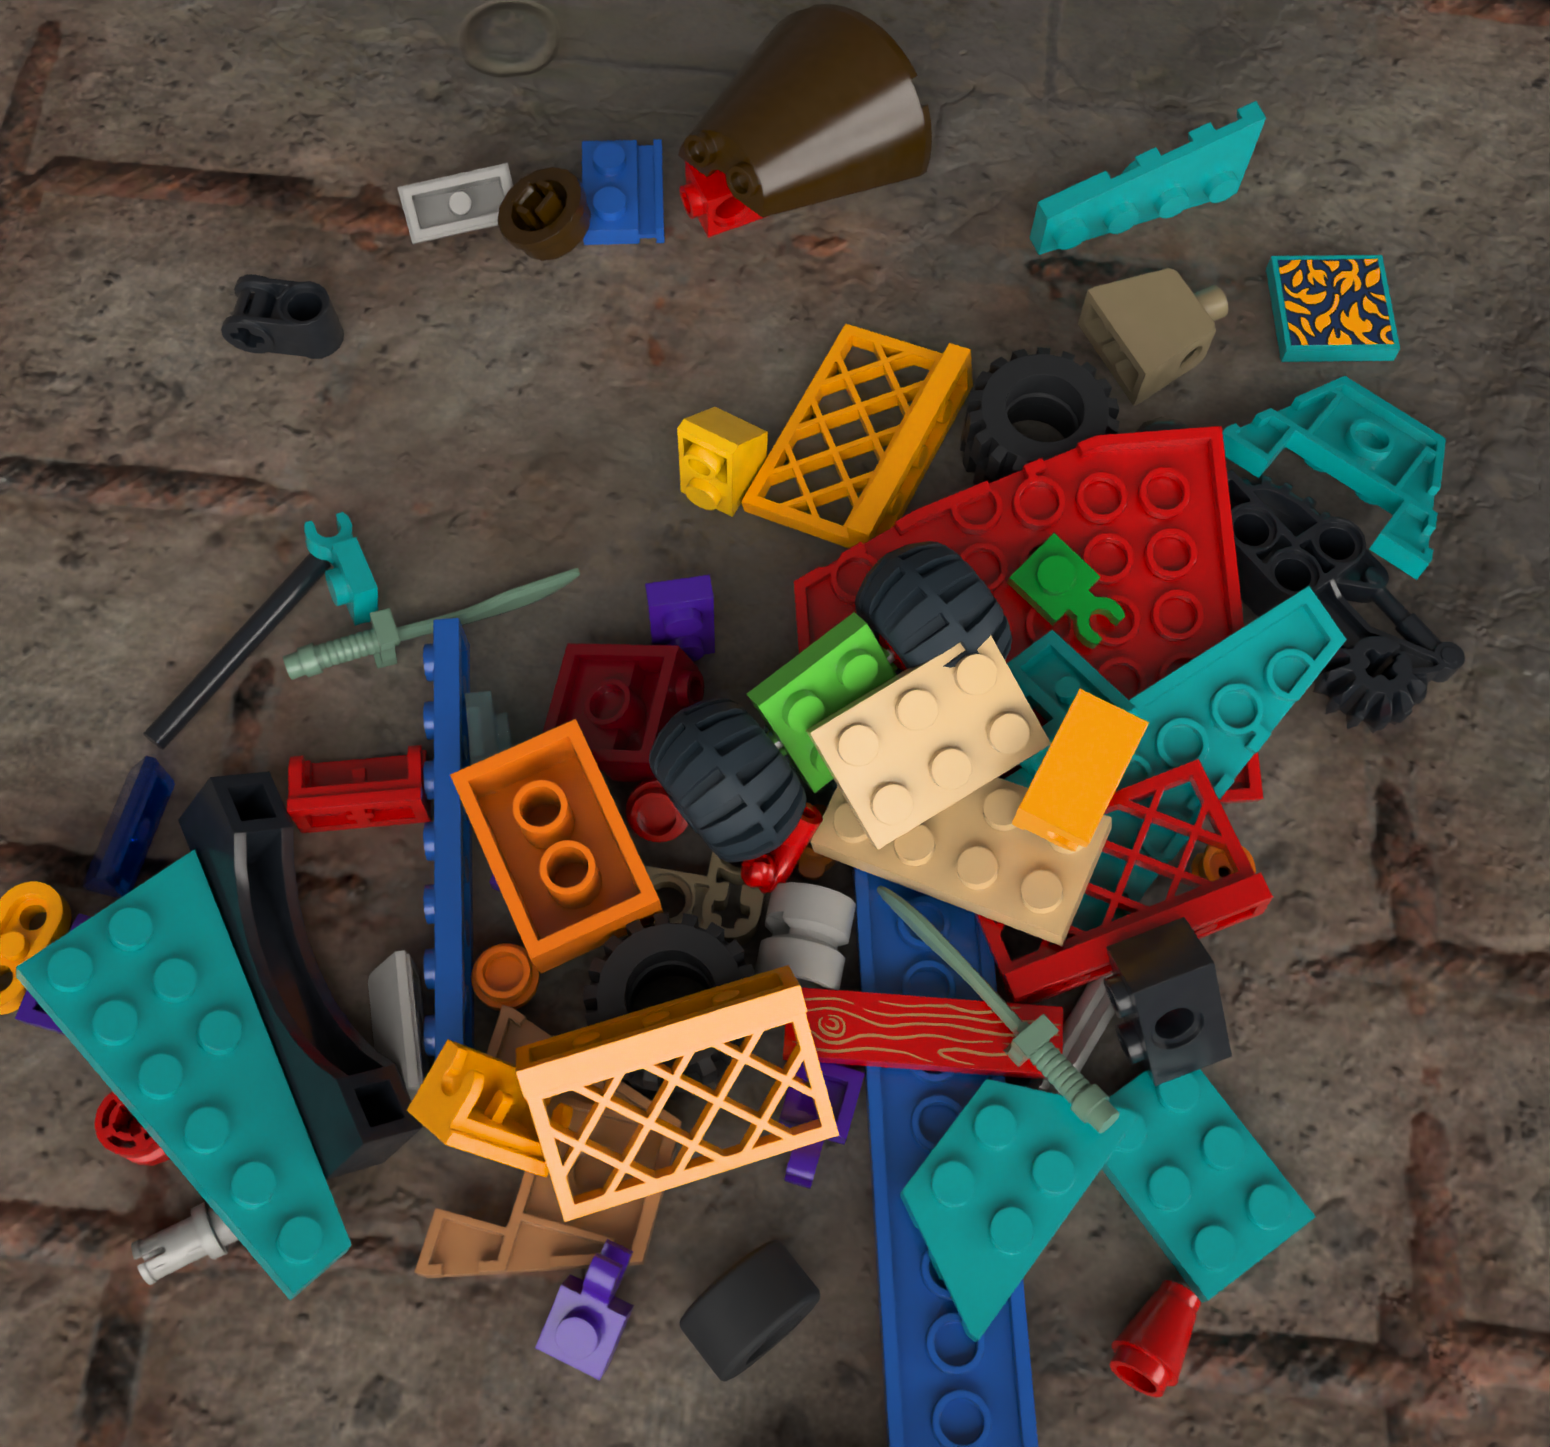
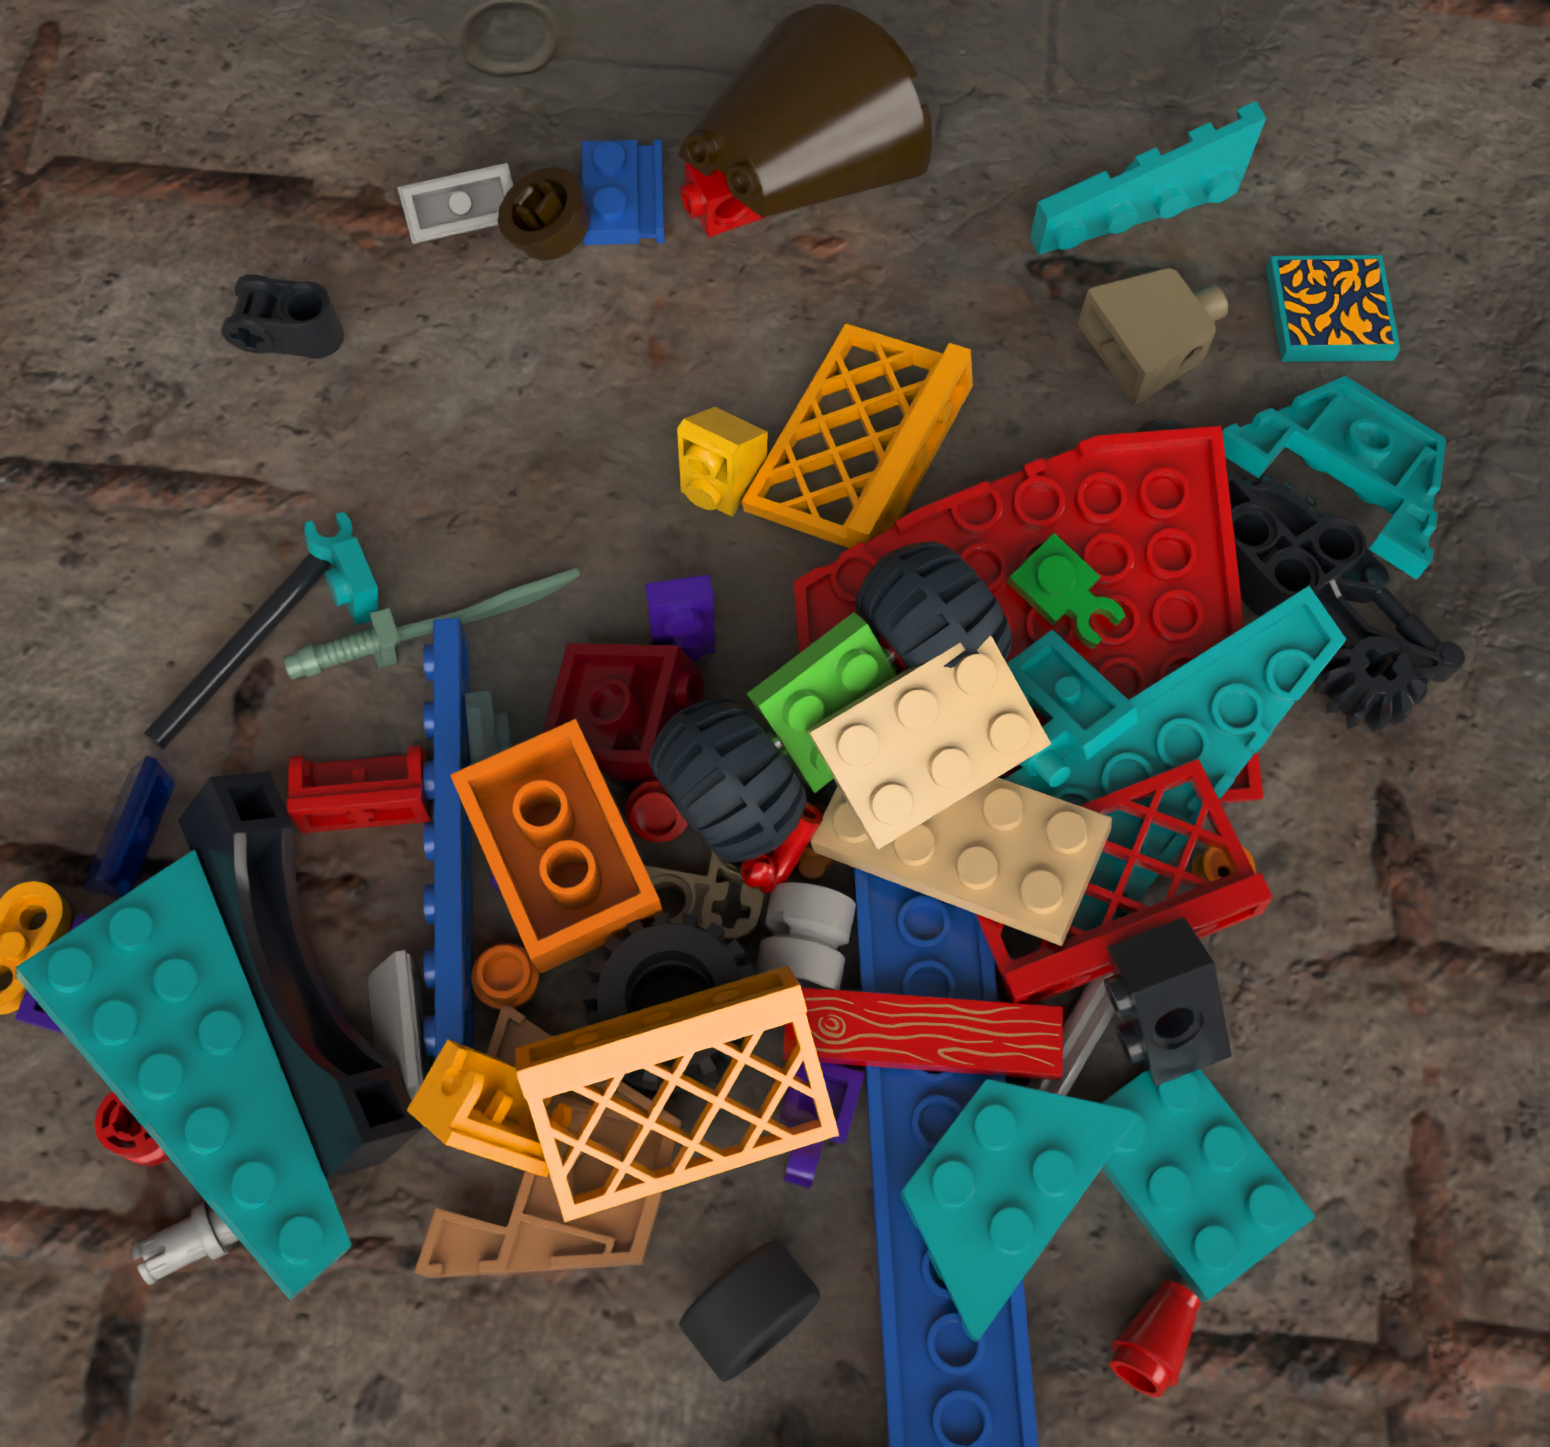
plate [535,1239,634,1380] -> none
sand green sword [877,885,1120,1133] -> none
black tyre [960,347,1120,485] -> none
light orange hinge [1012,689,1149,852] -> none

